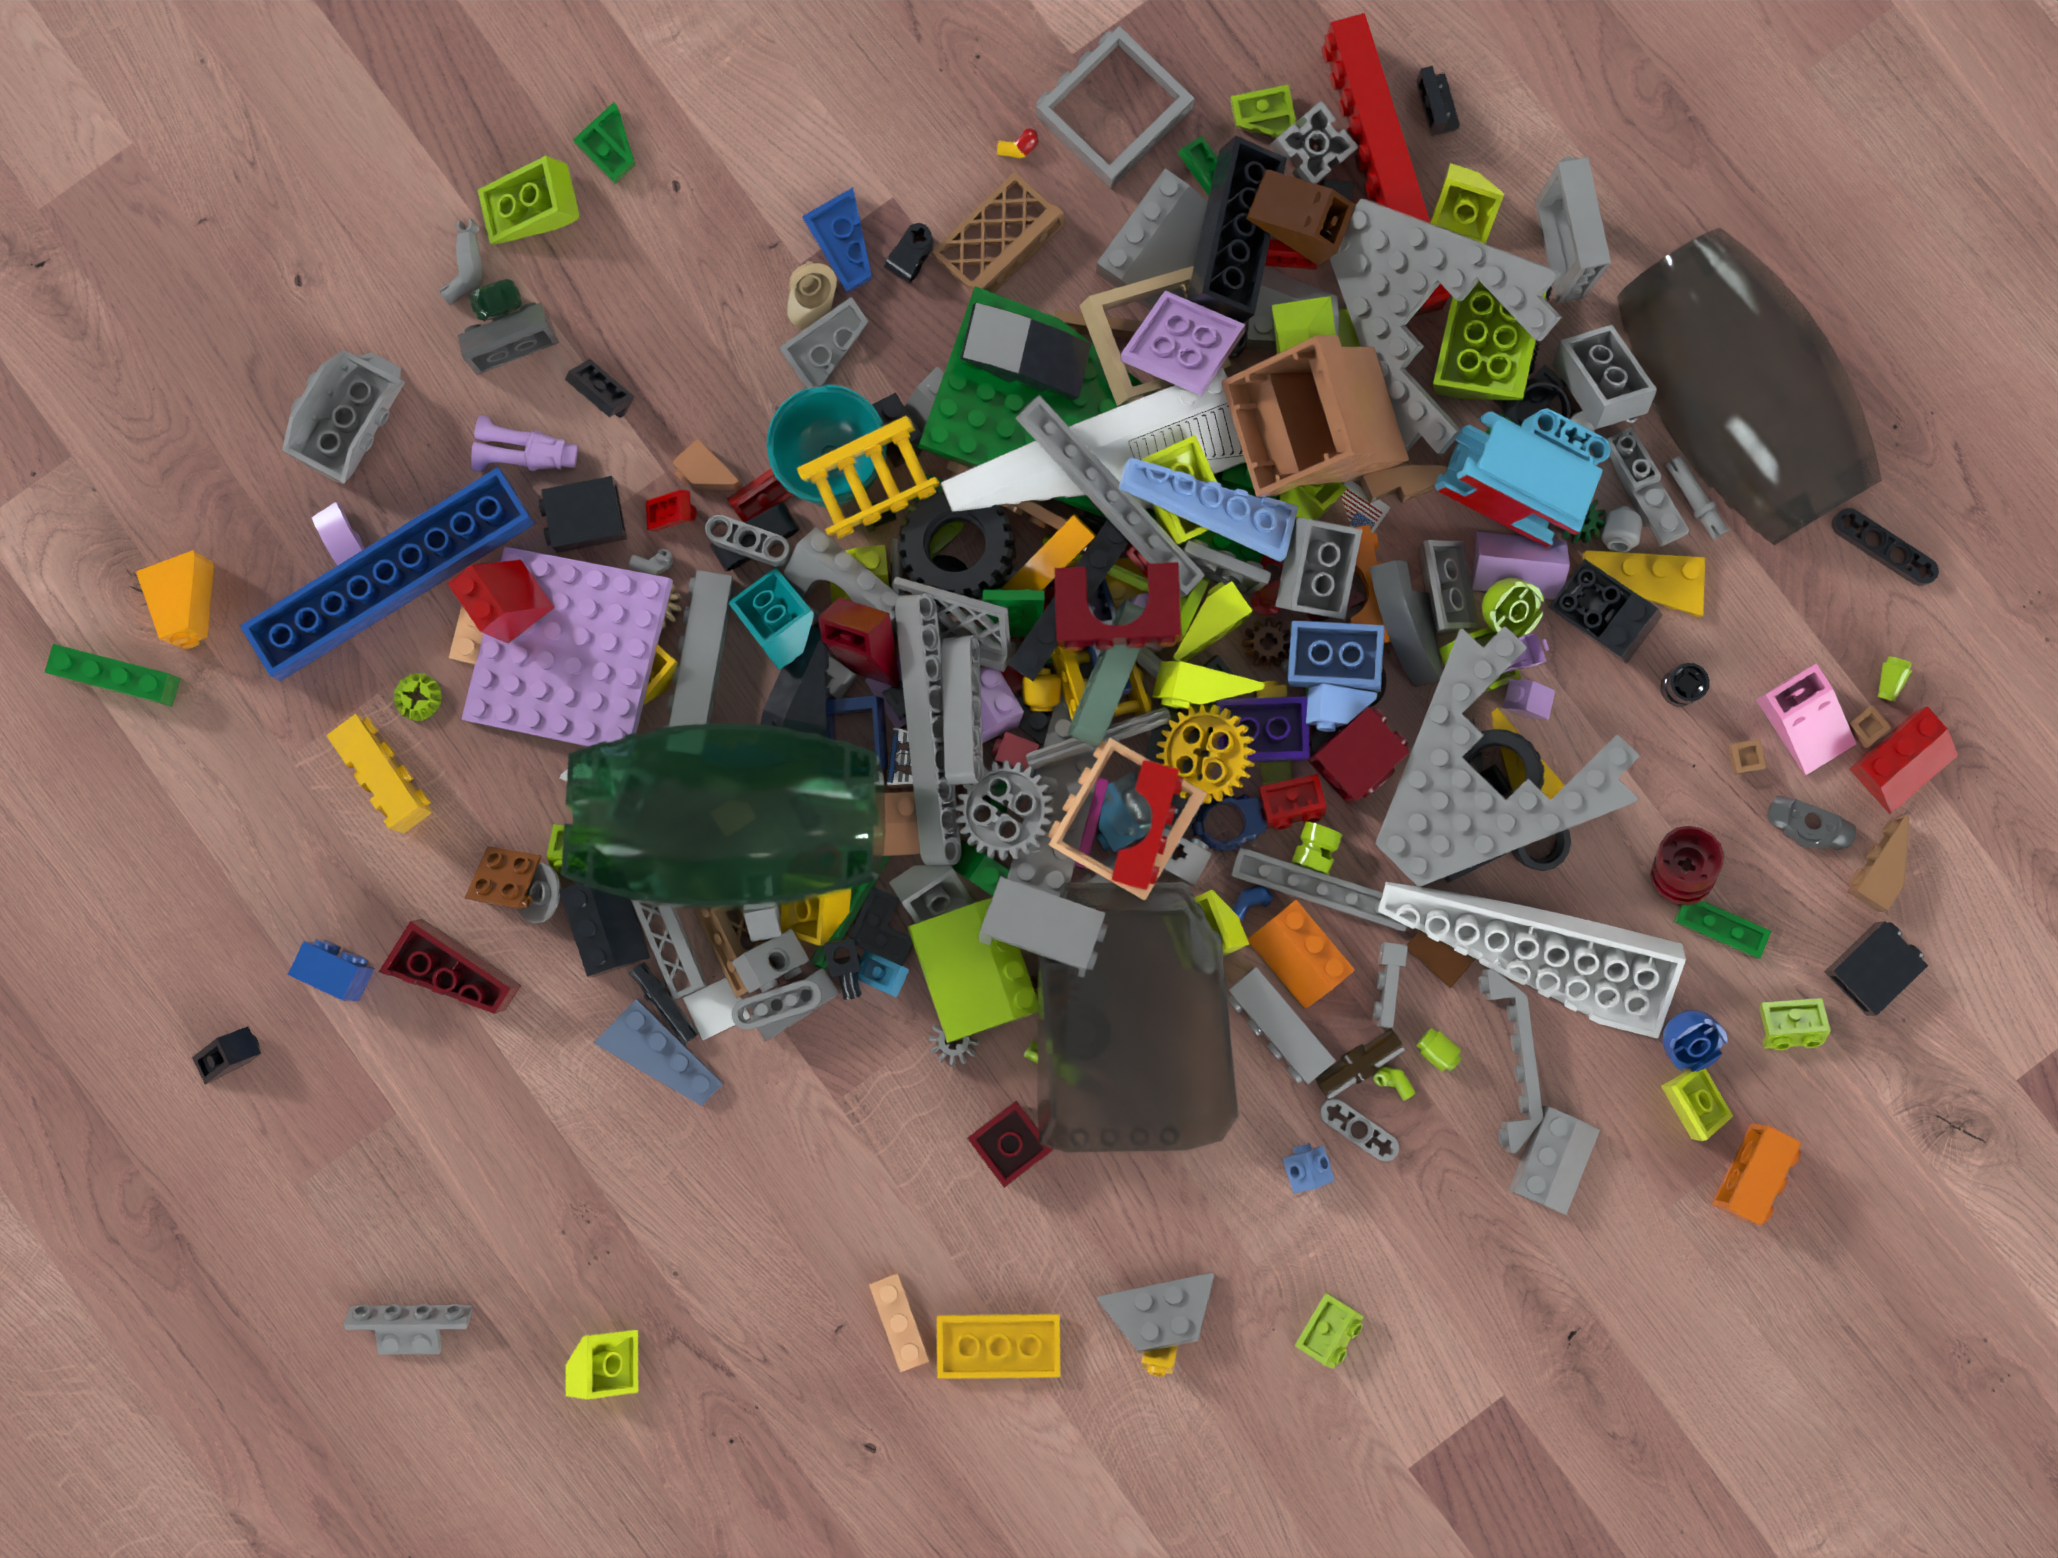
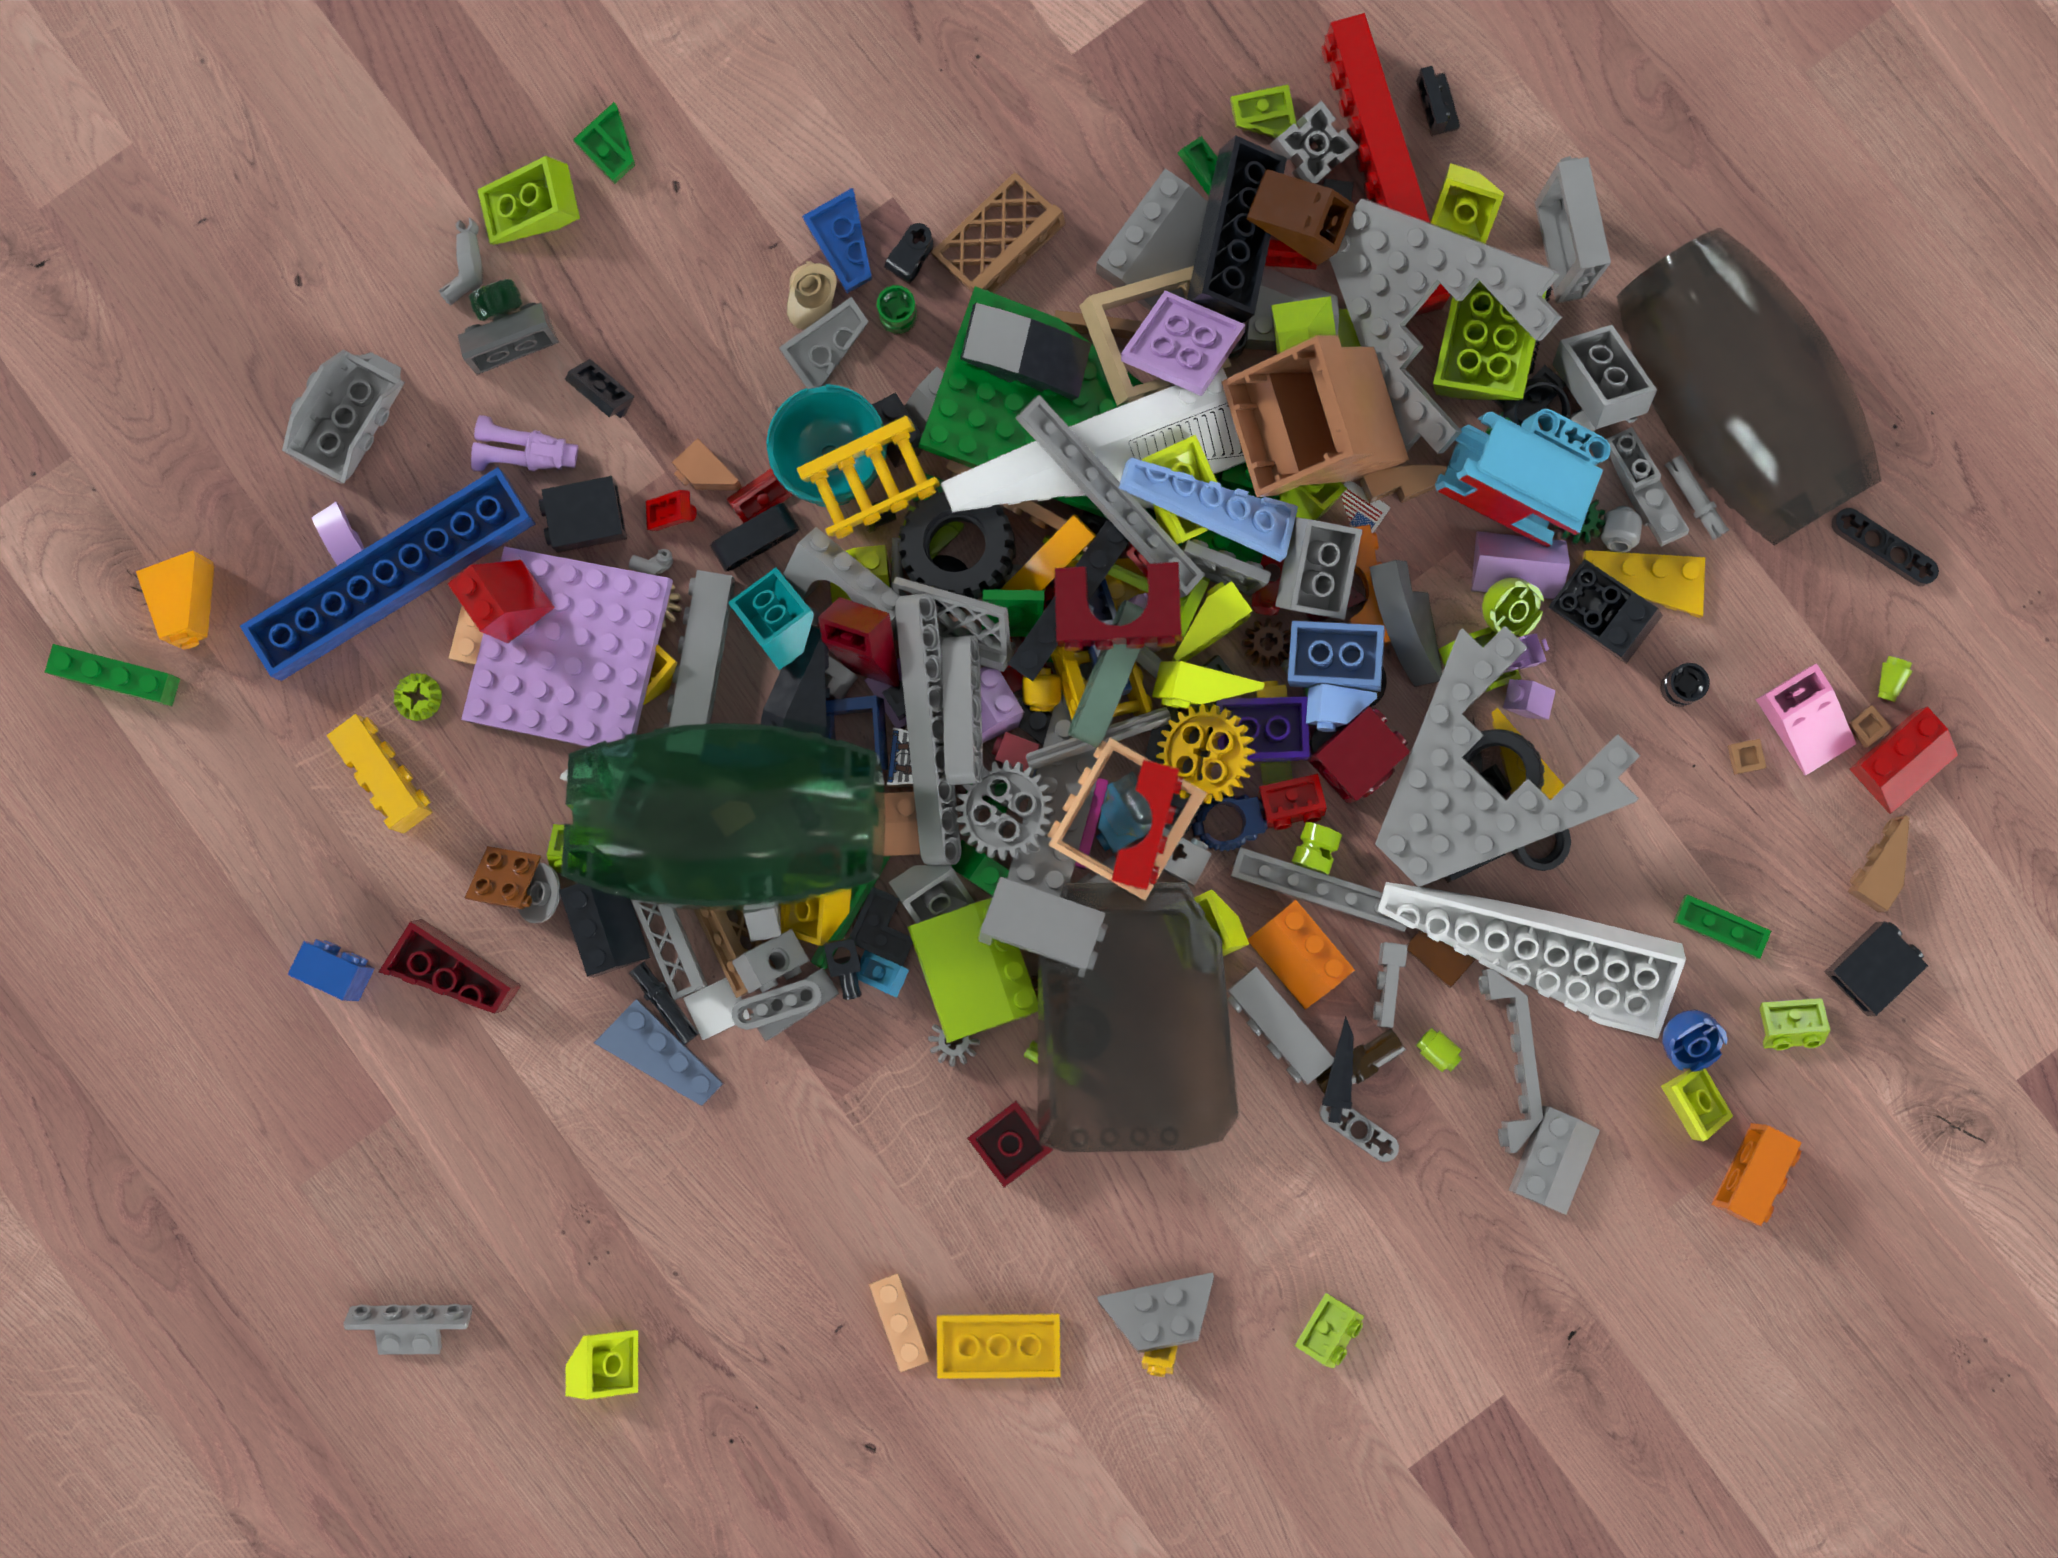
black slope [192,1026,261,1084] -> none
light grey beam [705,515,792,567] -> none
arm [997,128,1038,158] -> none
light grey window [1036,26,1195,189] -> none
blue arm [1232,886,1273,921] -> none
medium blue brick [1283,1143,1335,1193] -> none
lime arm [1373,1066,1416,1101] -> none
light grey slope [1417,540,1479,636] -> none
dark red wheel [1650,826,1724,905] -> none
dark grey piece [1767,796,1856,850] -> none
none -> green wheel [877,285,917,334]
none -> black bar [1322,1015,1354,1124]

